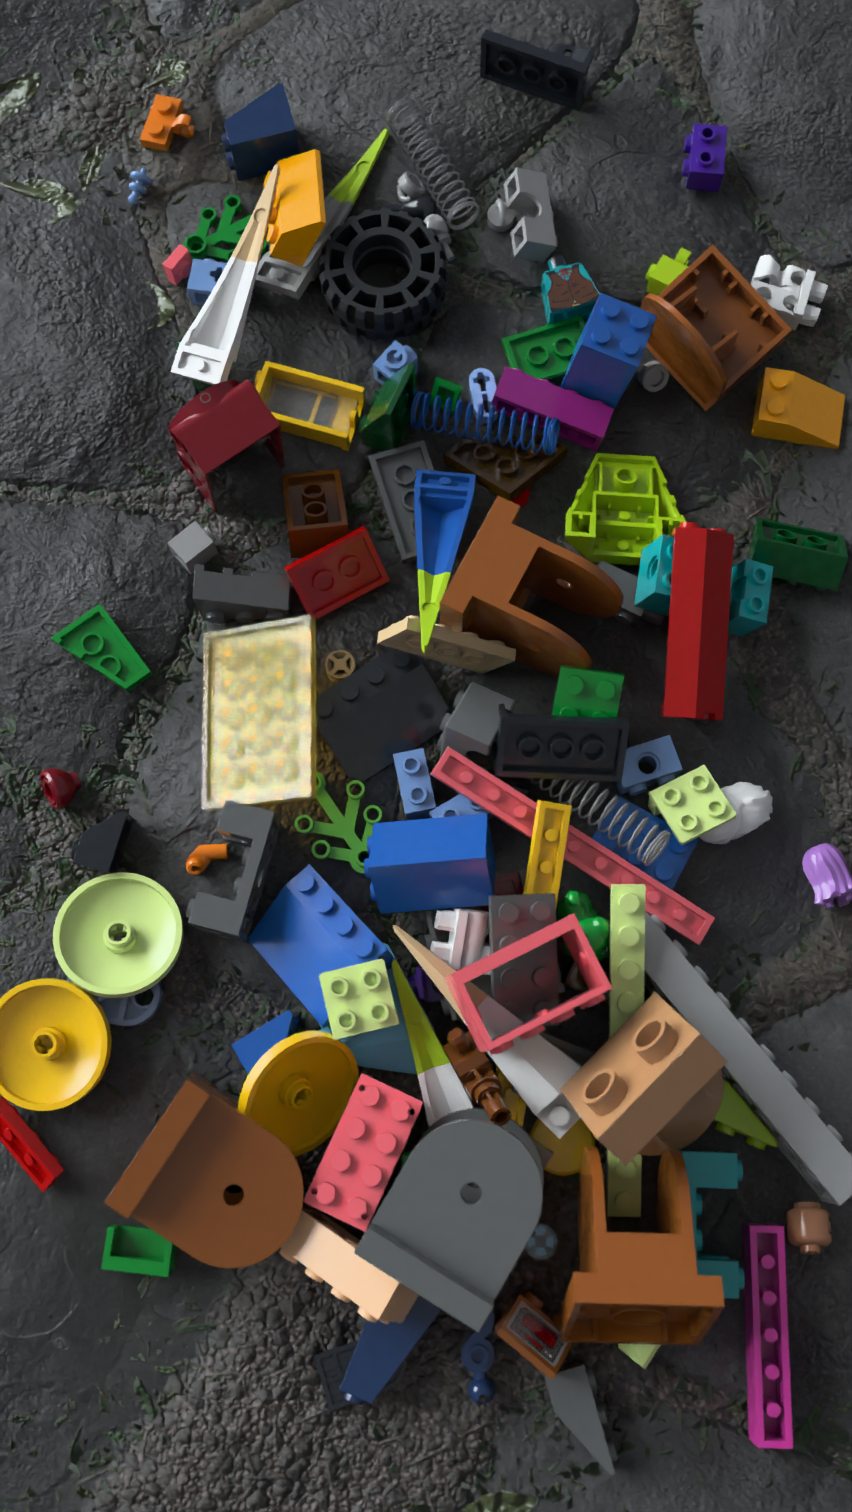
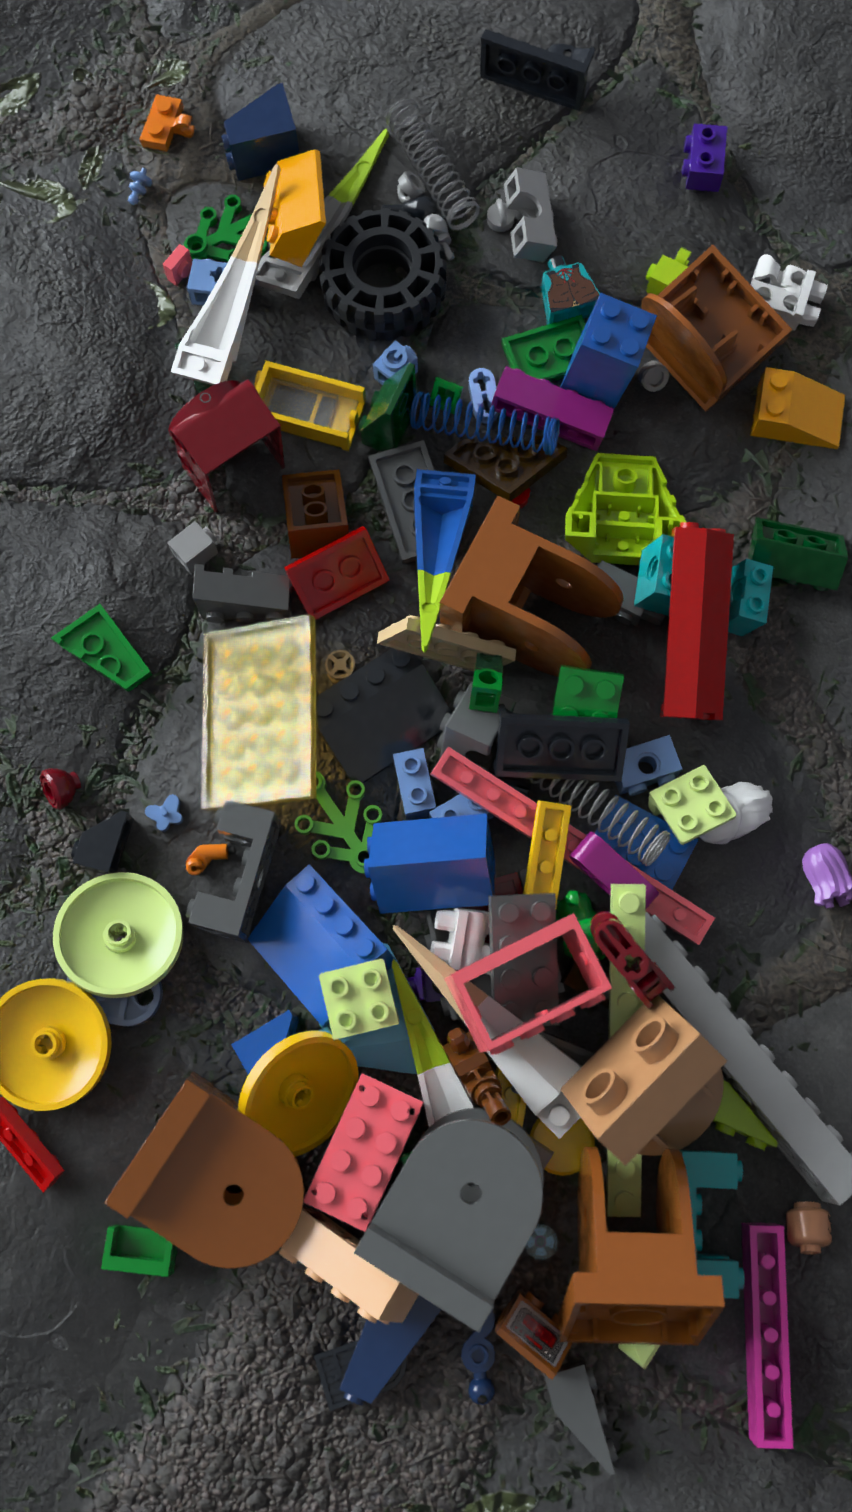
none -> medium blue piece [145,794,183,832]
none -> green leg [469,652,503,713]
none -> magenta beam [569,832,659,910]
none -> dark red piece [590,911,676,1009]

